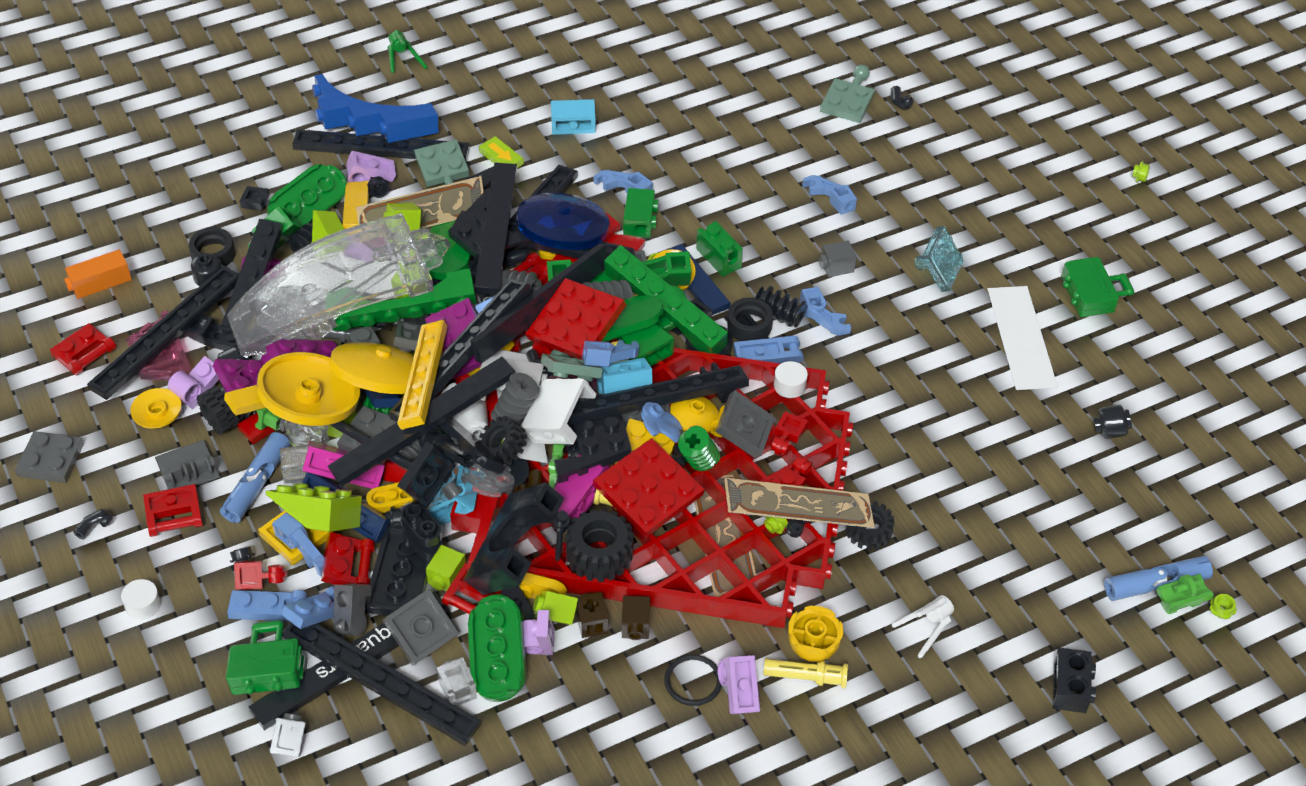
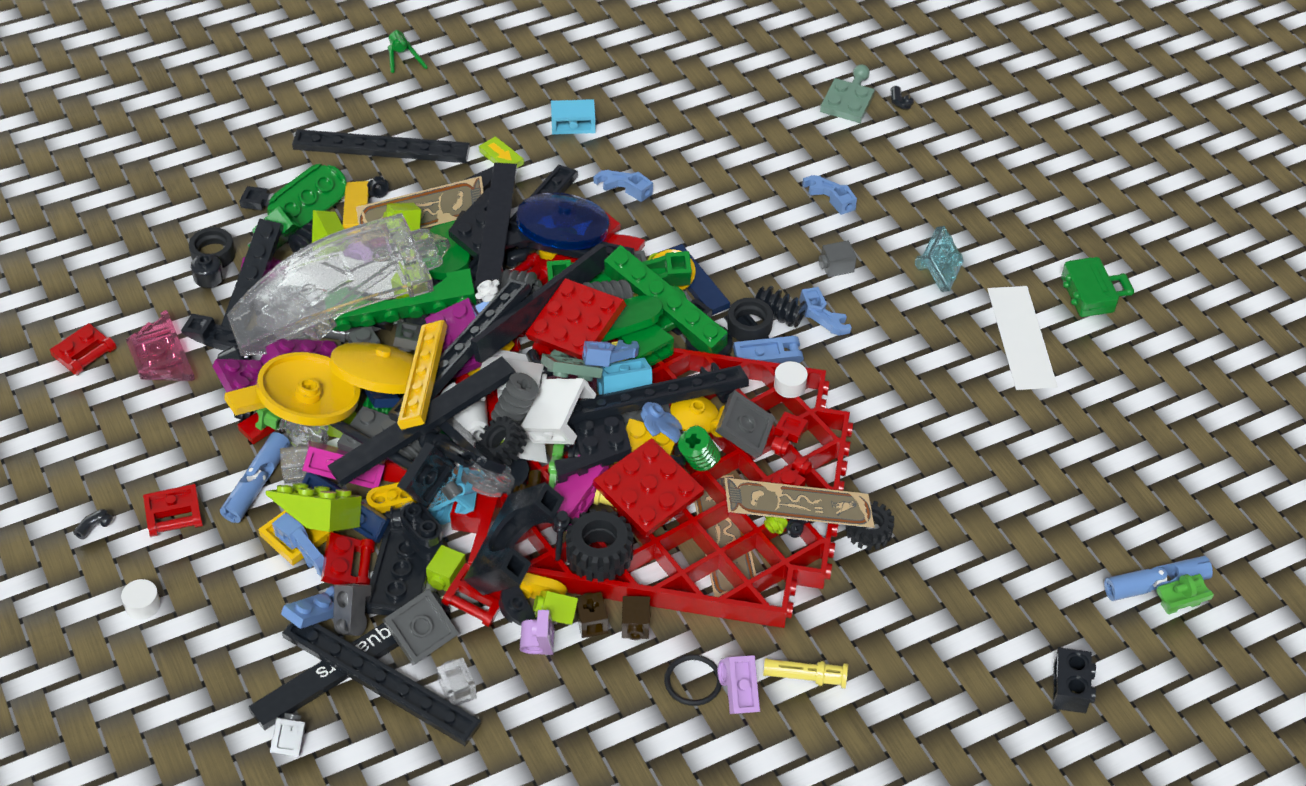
dark grey plate [15,431,84,483] -> none
orange brick [64,249,132,299] -> none
black tile [87,265,239,400] -> none
yellow dish [130,388,182,429] -> none
dark grey hinge [155,440,220,489] -> none
lavender plate [168,356,219,410] -> none
black tyre [196,386,239,434] -> none
green piece [226,620,305,695] -> none
medium blue plate [227,590,307,621] -> none
black plate [229,546,255,563] -> none
plate [234,561,287,590] -> none
blue arch [312,74,439,143] -> none
lavender plate [346,151,396,182] -> none
sand green plate [414,139,470,187] -> none
green tile [468,594,526,702] -> none
green brick [623,188,659,238] -> none
green brick [696,221,743,277] -> none
yellow cylinder [788,606,843,662] -> none
white plant [892,595,954,658] -> none
black head [1093,405,1132,439] -> none
lime plate [1132,161,1150,183] -> none
lime plate [1210,594,1237,619] -> none
none -> white plate [475,280,500,302]

